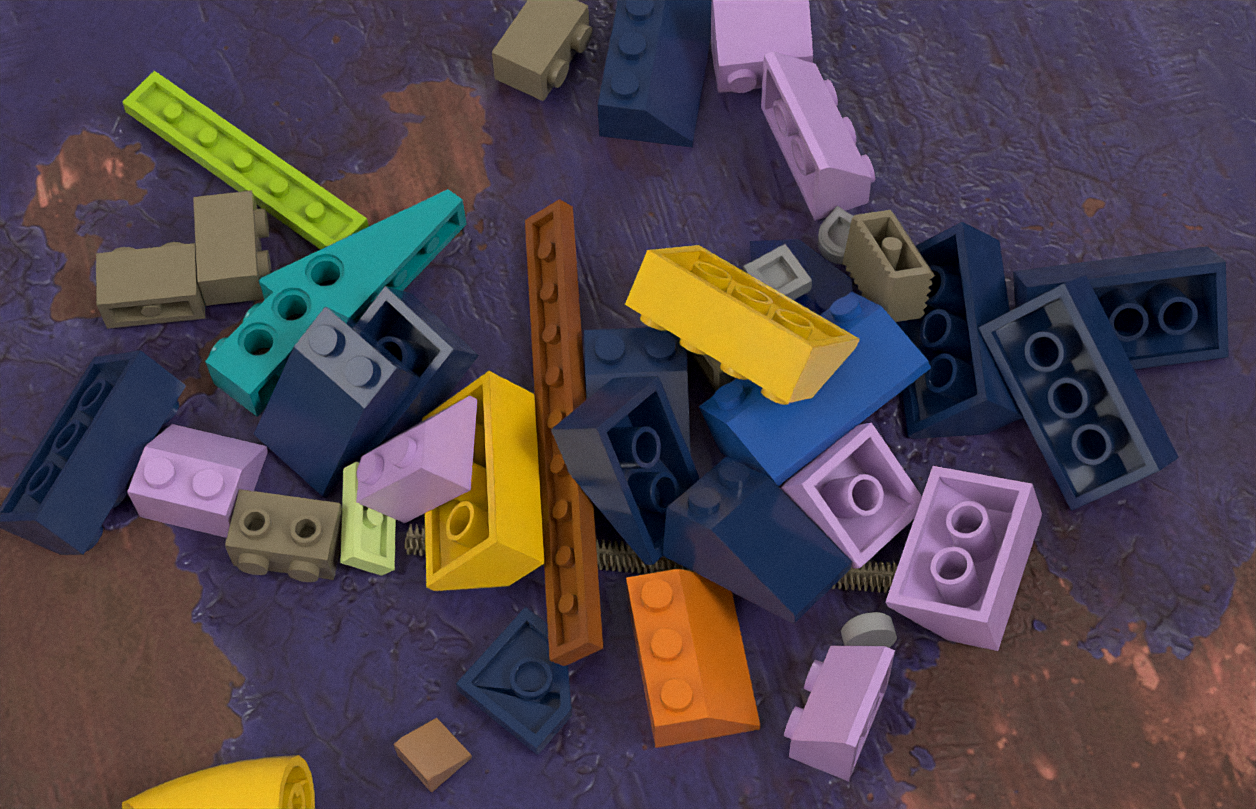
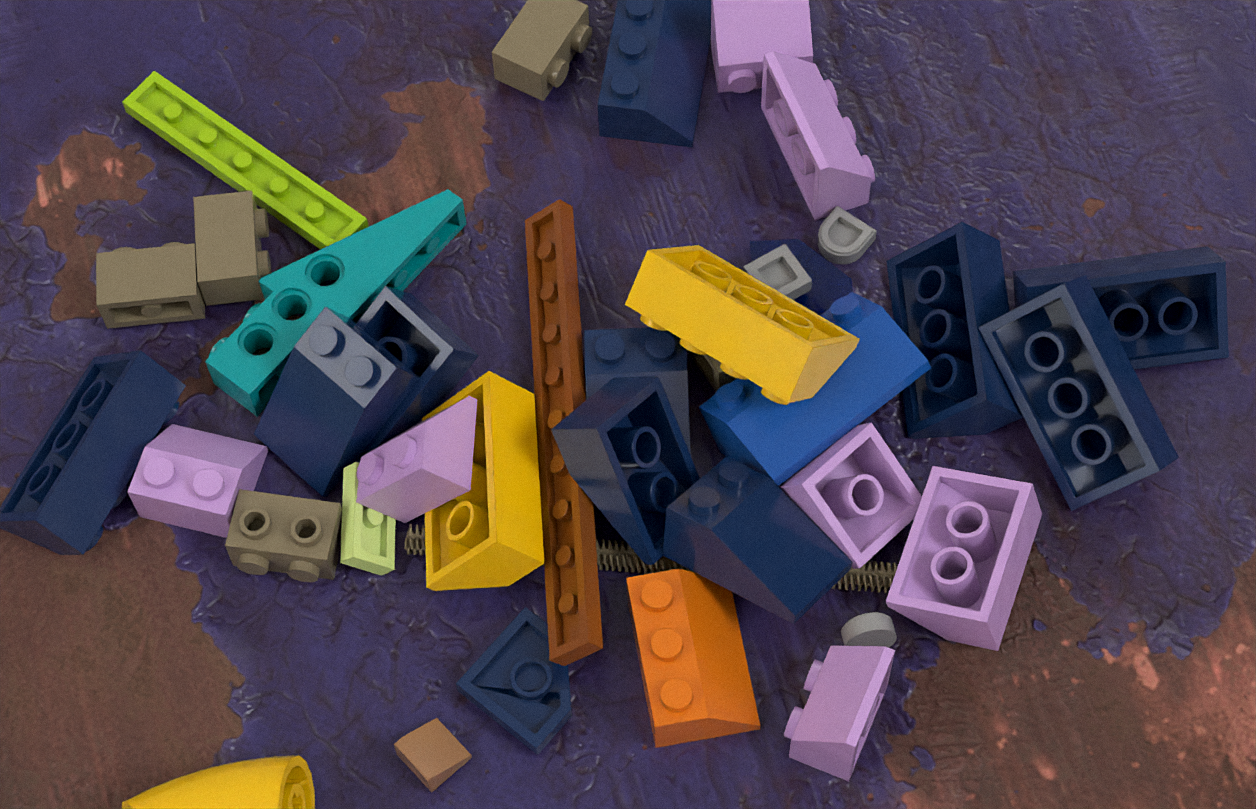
dark tan brick [842,210,935,322] -> none

